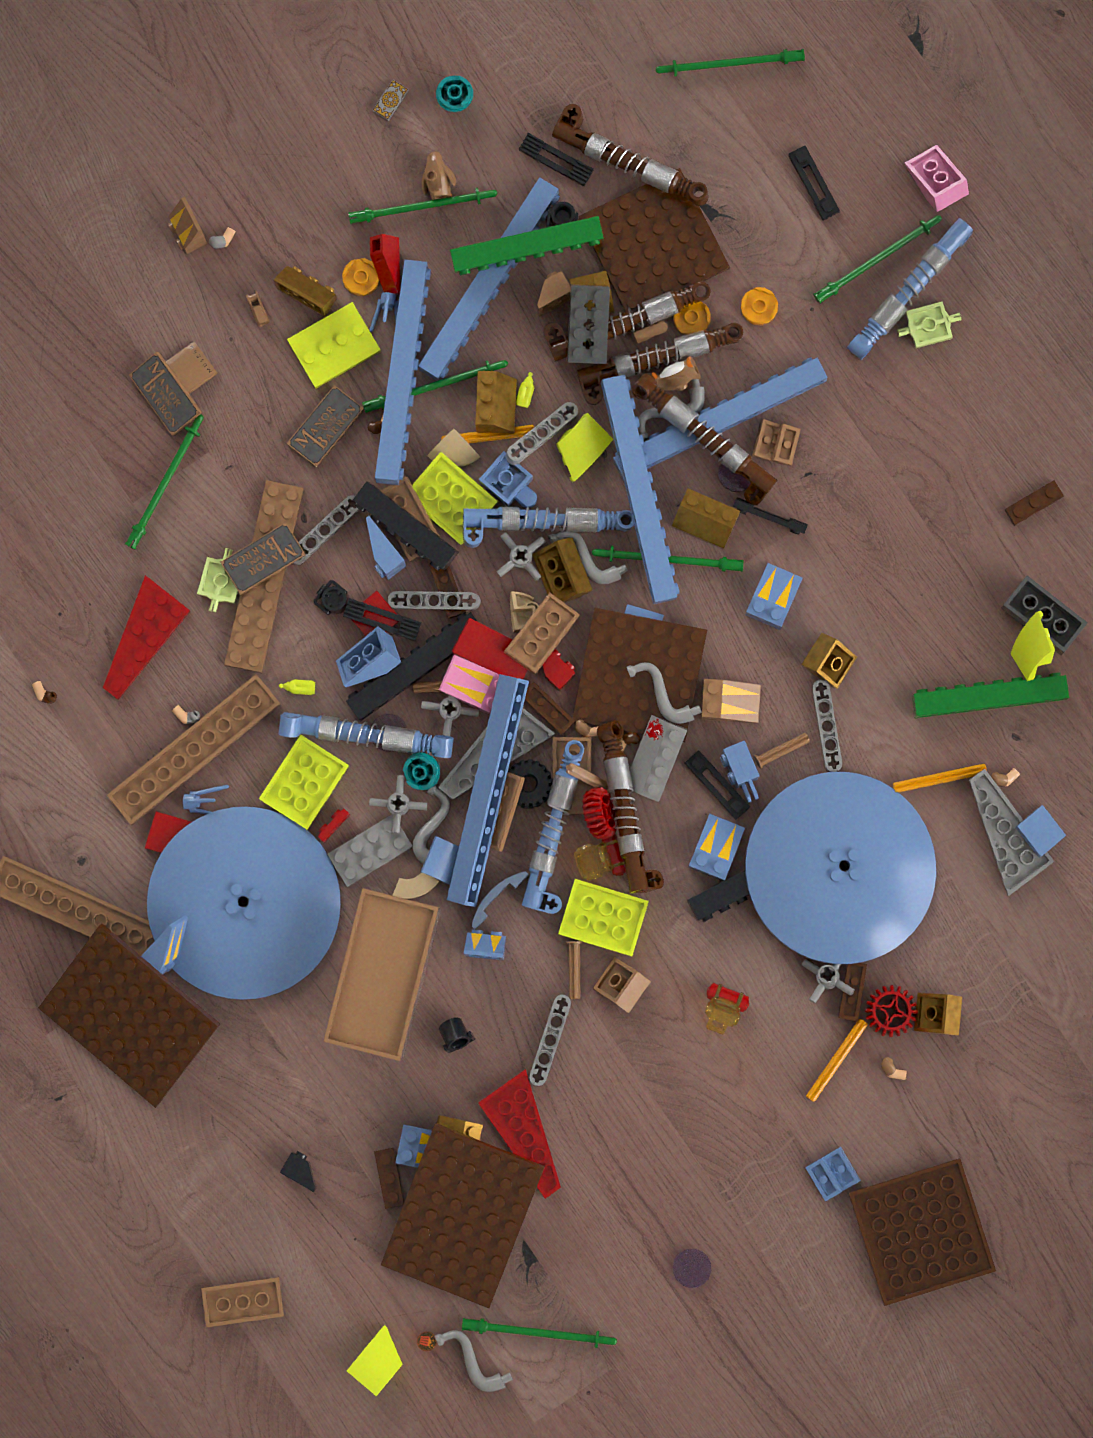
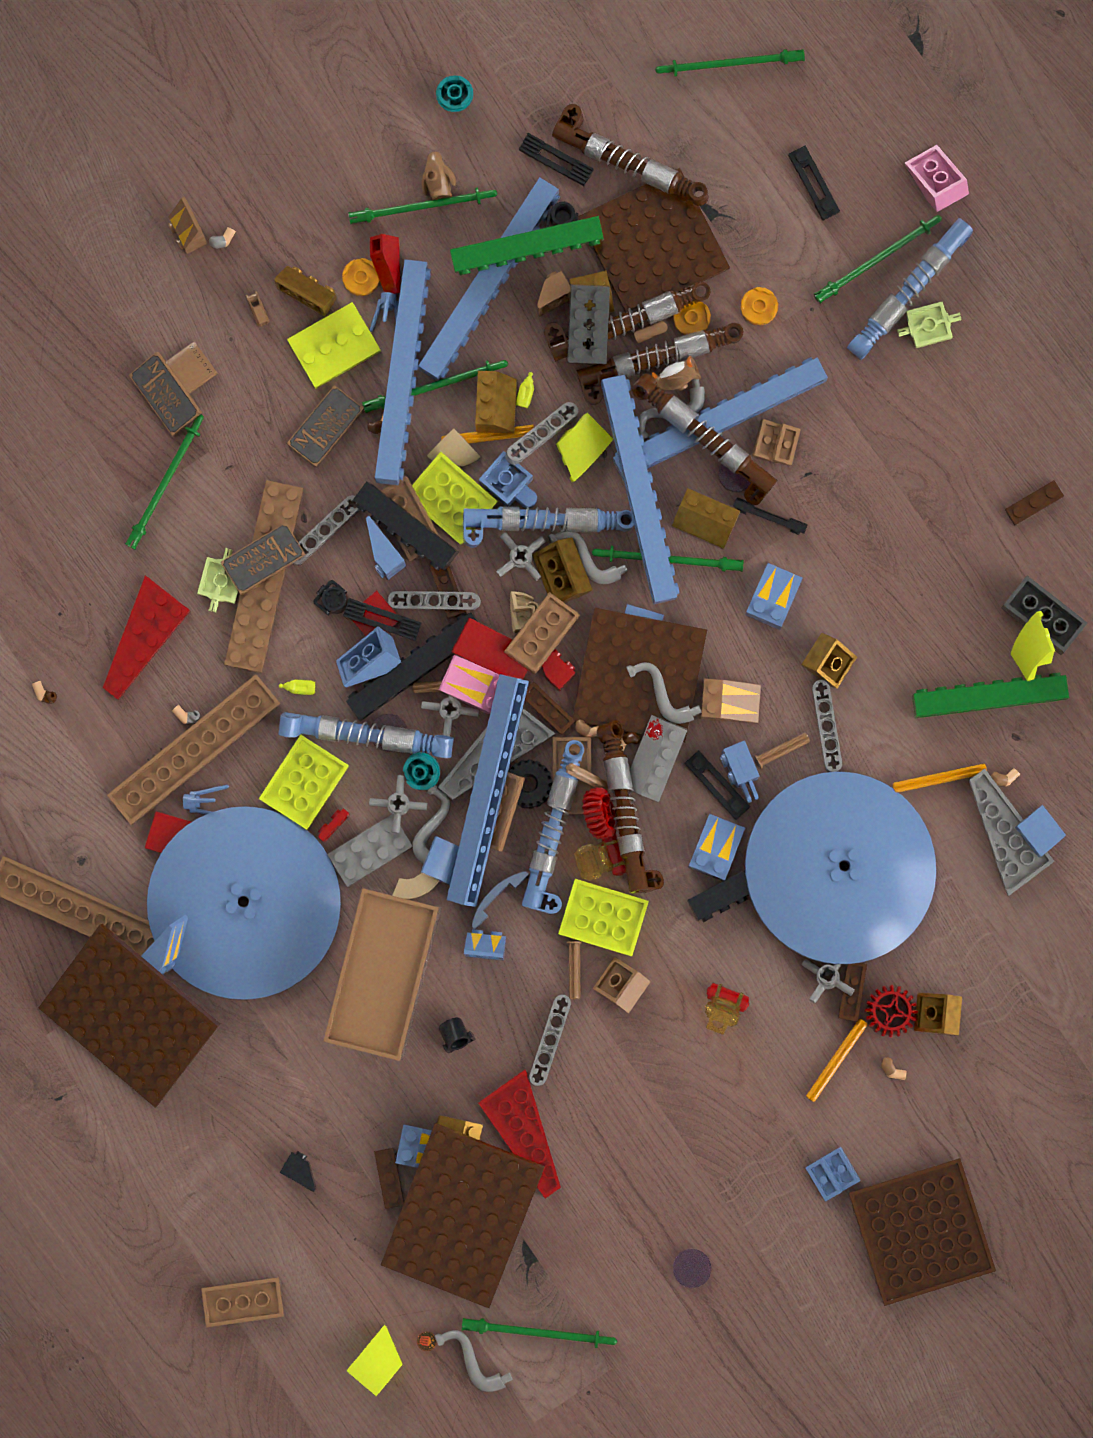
tile [372,80,409,122] -> none

